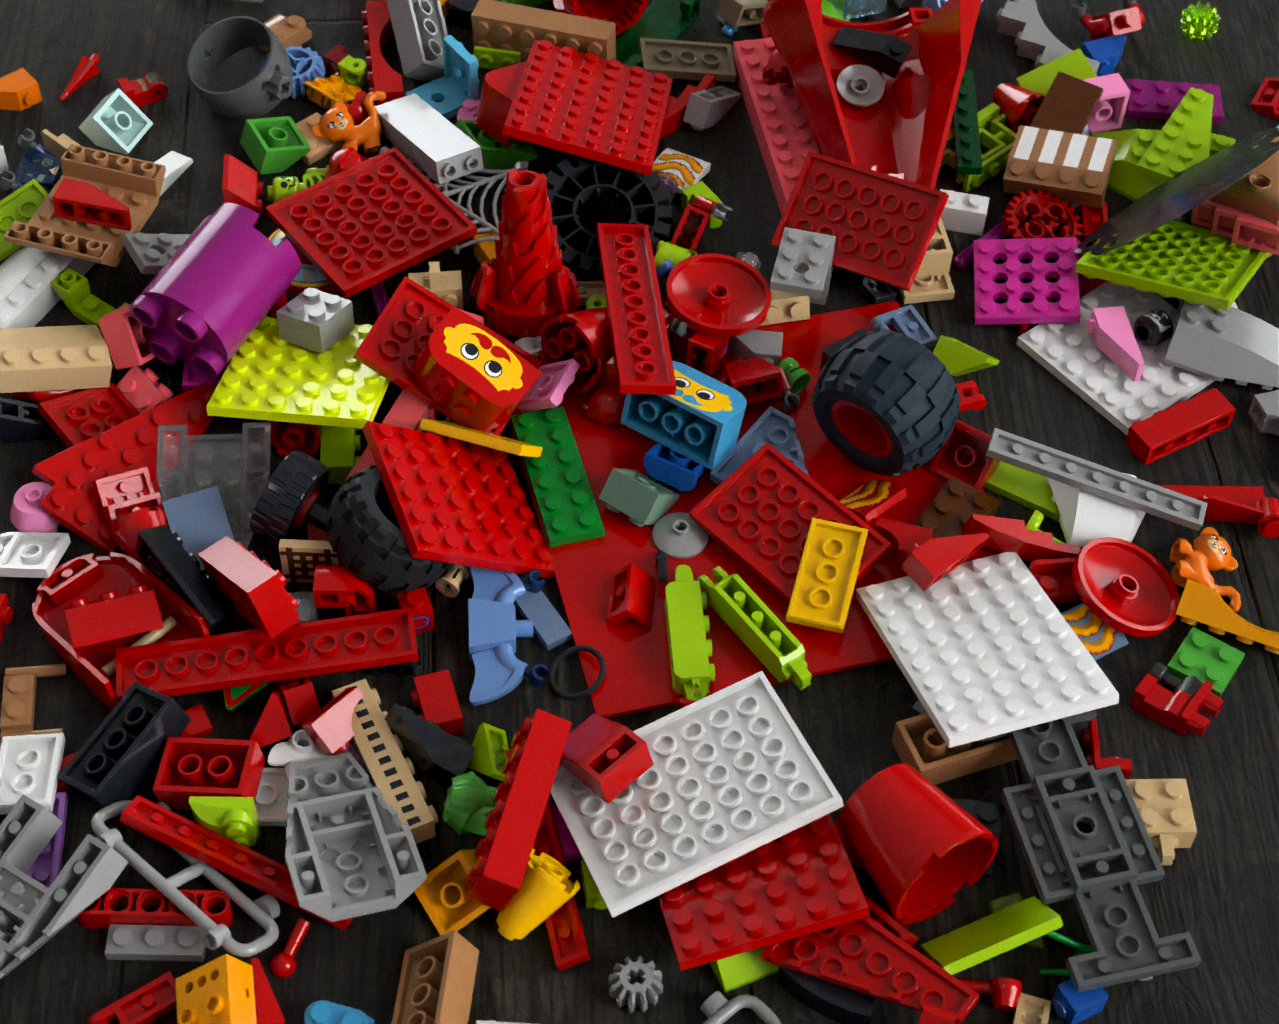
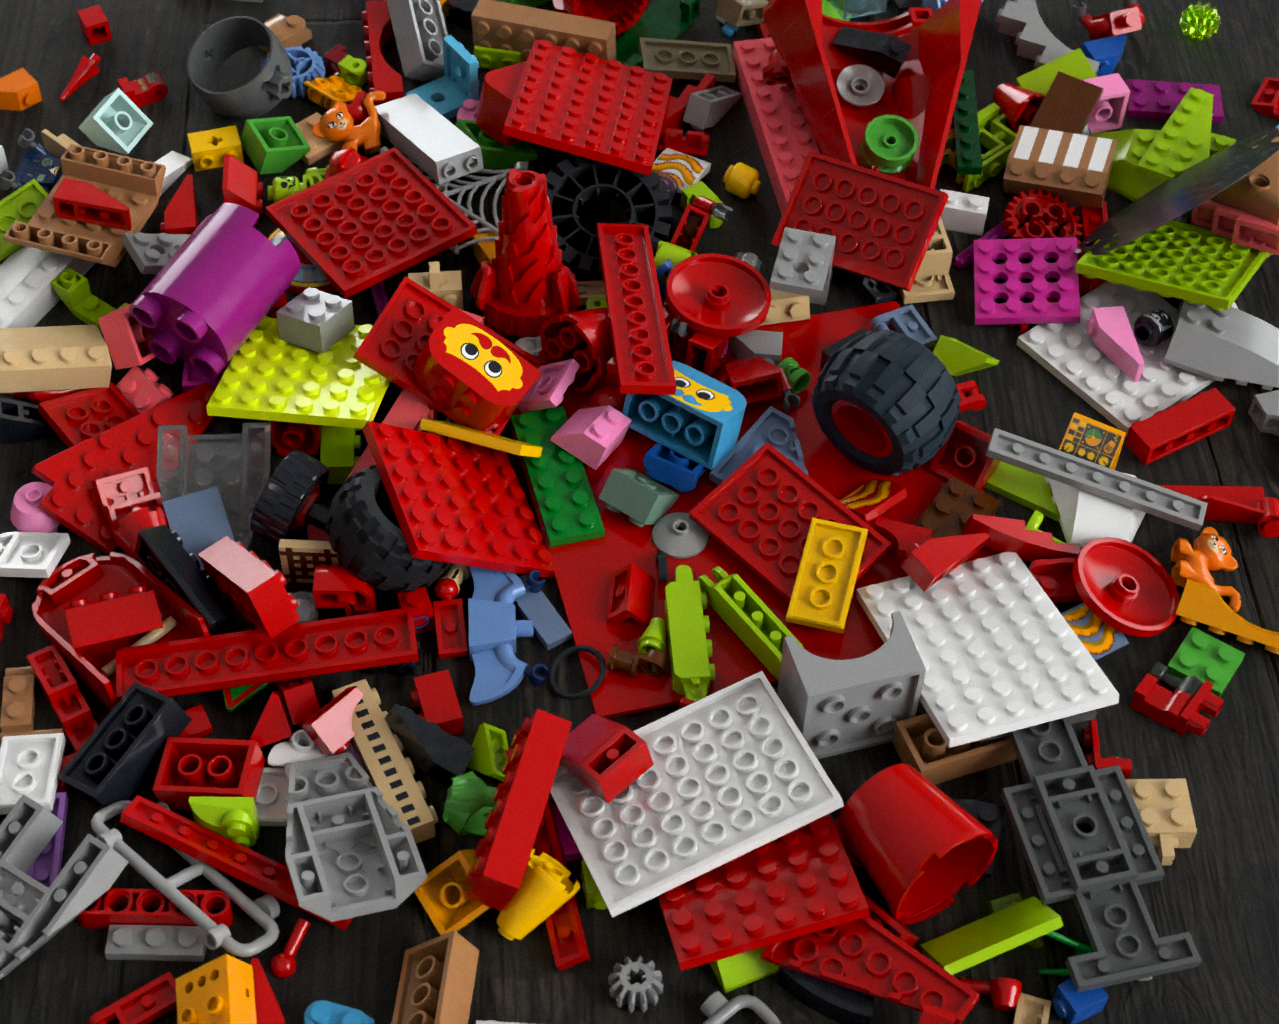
none -> red slope [26,644,98,752]
none -> red brick [77,5,112,46]
none -> red slope [160,174,198,234]
none -> yellow brick [187,125,244,171]
none -> red plate [433,578,469,659]
none -> bright pink slope [550,405,632,470]
none -> reddish brown connector [607,644,670,678]
none -> lime cone [637,617,667,653]
none -> red hinge [659,127,710,157]
none -> yellow head [723,162,761,199]
none -> light grey container [777,611,926,759]
none -> bright green wheel [859,115,919,174]
none -> slope [1059,412,1126,470]

